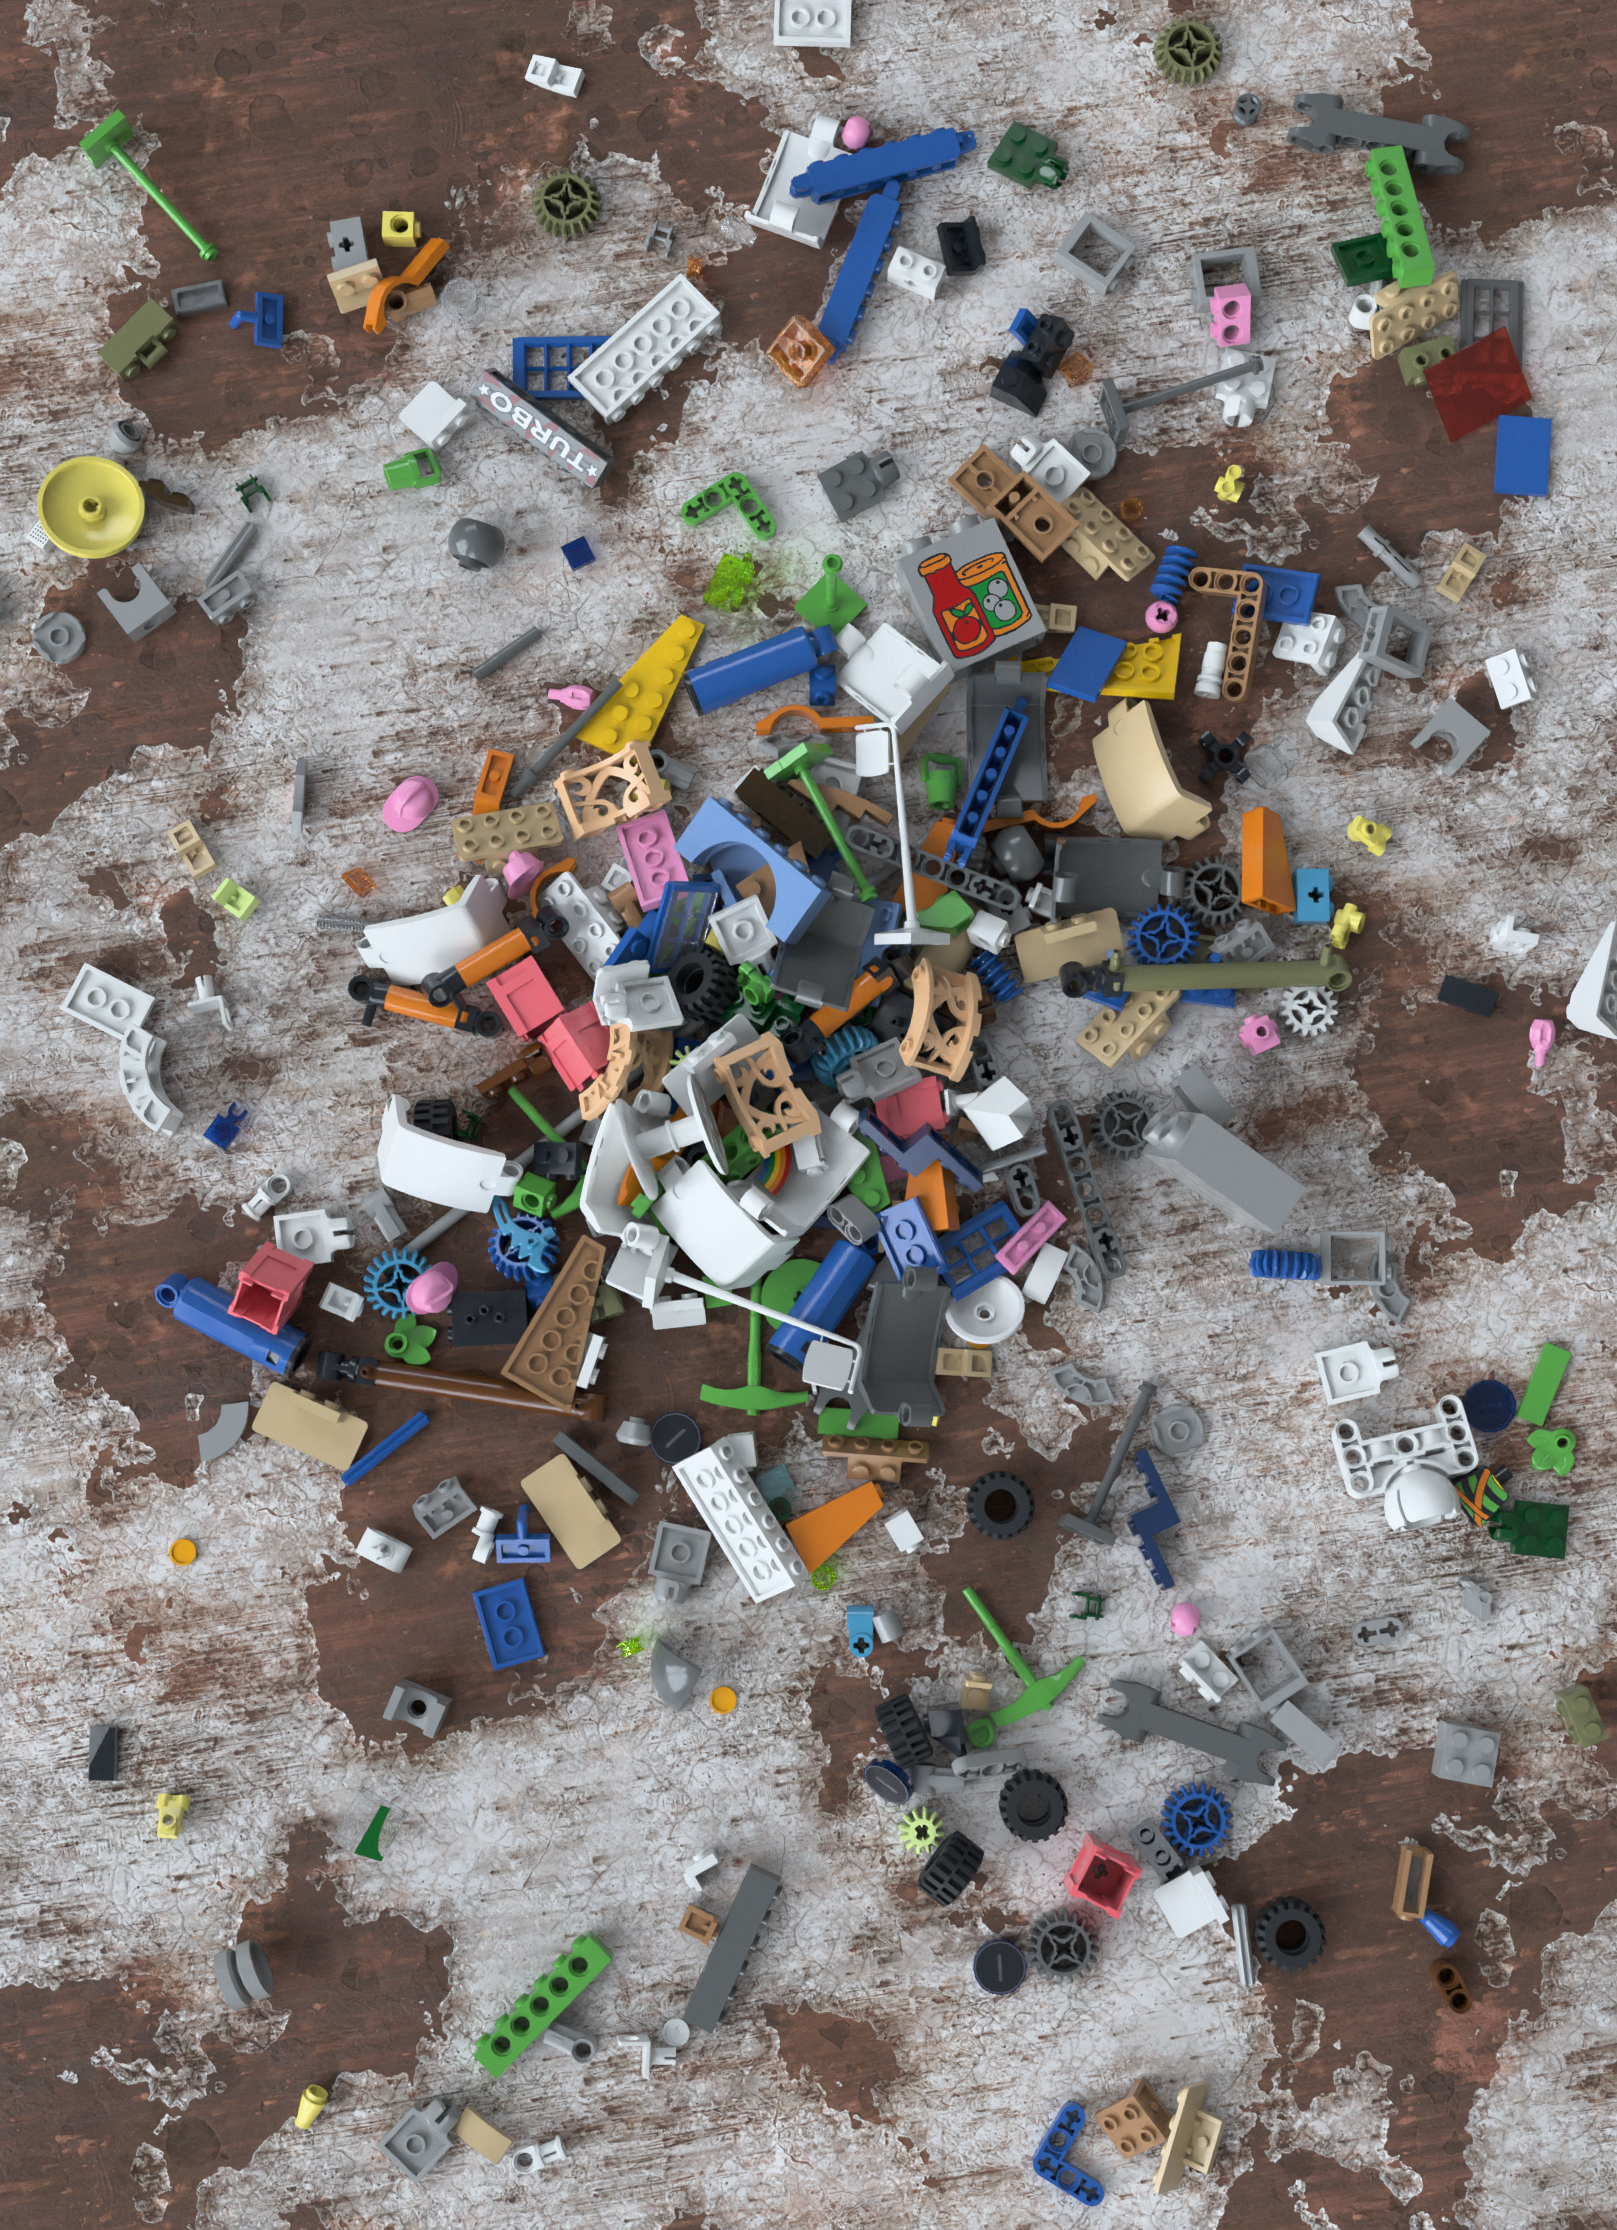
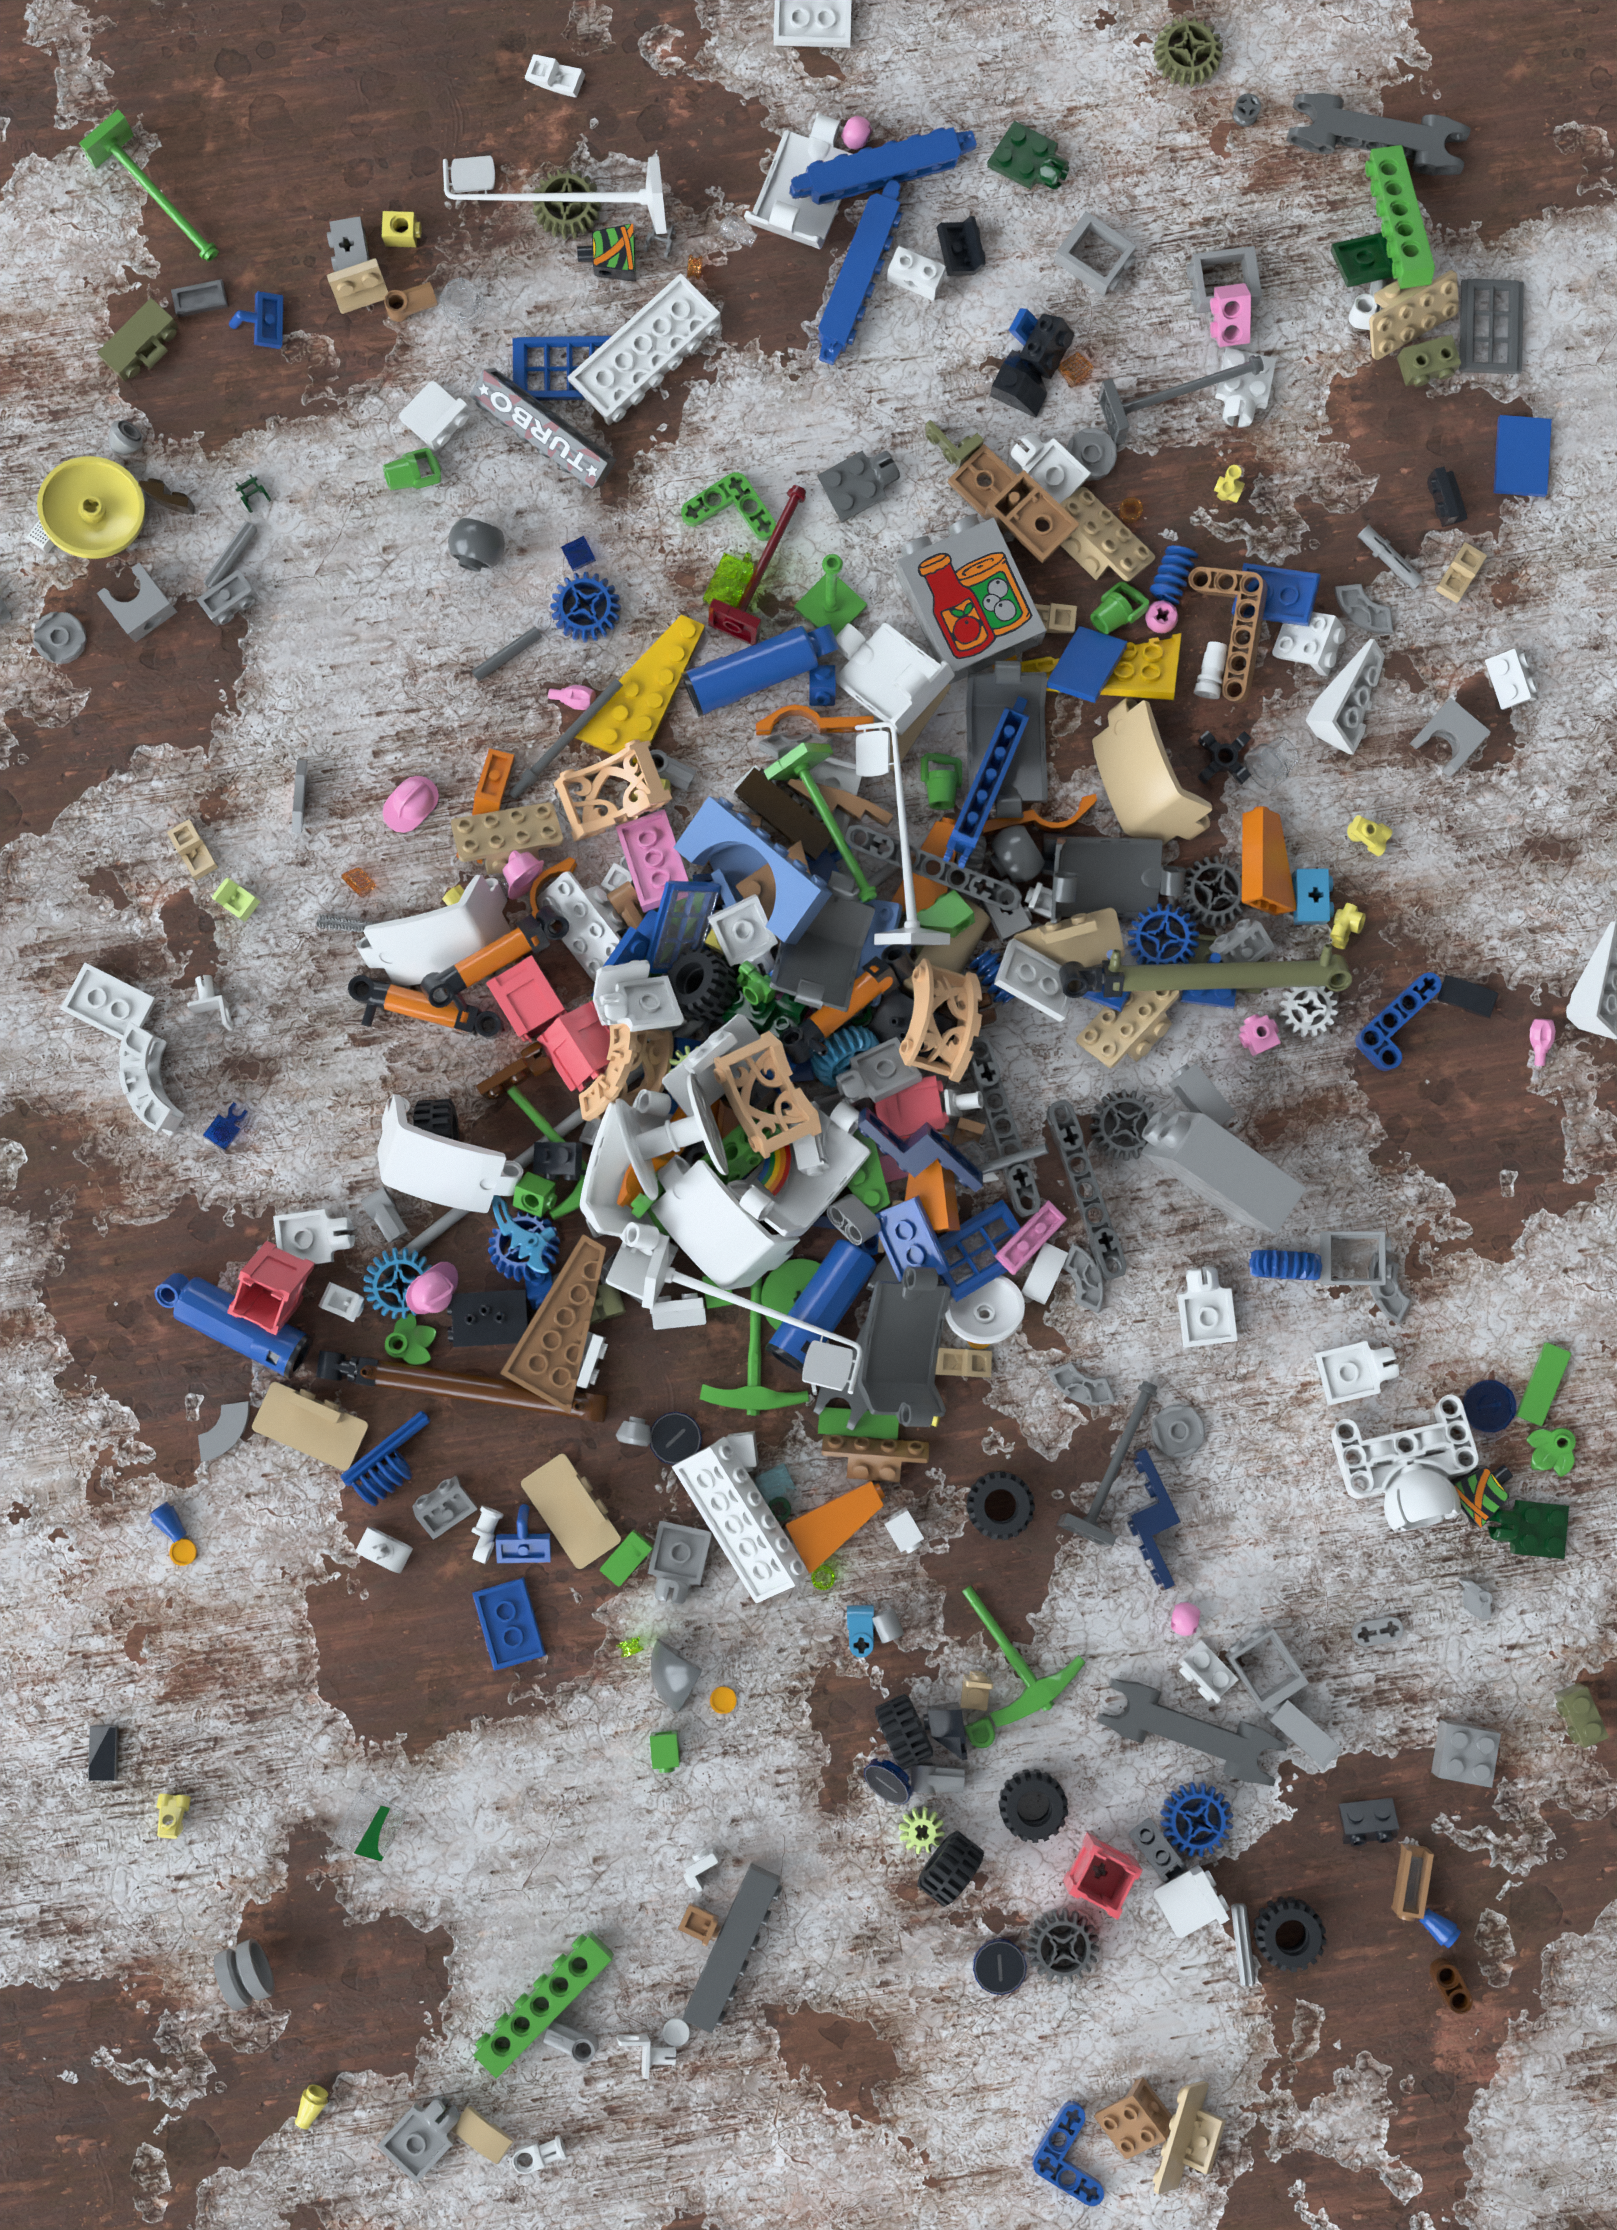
white connector [242,1174,293,1222] -> none
orange piece [363,238,450,334] -> none
light grey piece [383,1679,453,1738] -> none
dark green piece [453,1109,486,1142] -> none
dark grey beam [552,1430,641,1506] -> none
clear orange brick [765,314,836,389] -> none
light grey beam [951,1748,1029,1780] -> none
white slope [962,1076,1034,1151] -> none
white brick [967,909,1011,955] -> none
dark green piece [1069,1591,1106,1621] -> none
light grey window [1358,605,1434,679] -> none
clear red piece [1423,326,1532,442] -> none
white bracket [1490,914,1539,954] -> none
none -> blue cone [149,1501,187,1543]
none -> blue piece [352,1449,412,1506]
none -> white piece [443,156,667,234]
none -> blue gear [550,571,621,643]
none -> torso [577,224,636,282]
none -> bright green bracket [600,1529,654,1586]
none -> bright green brick [649,1730,680,1773]
none -> dark red tile [708,485,806,646]
none -> olive bracket [925,420,984,468]
none -> white plate [994,938,1072,1022]
none -> bright green piece [1090,582,1149,635]
none -> white plate [1177,1267,1238,1348]
none -> black bracket [1338,1798,1399,1846]
none -> blue beam [1355,972,1442,1071]
none -> black bracket [1427,466,1468,527]

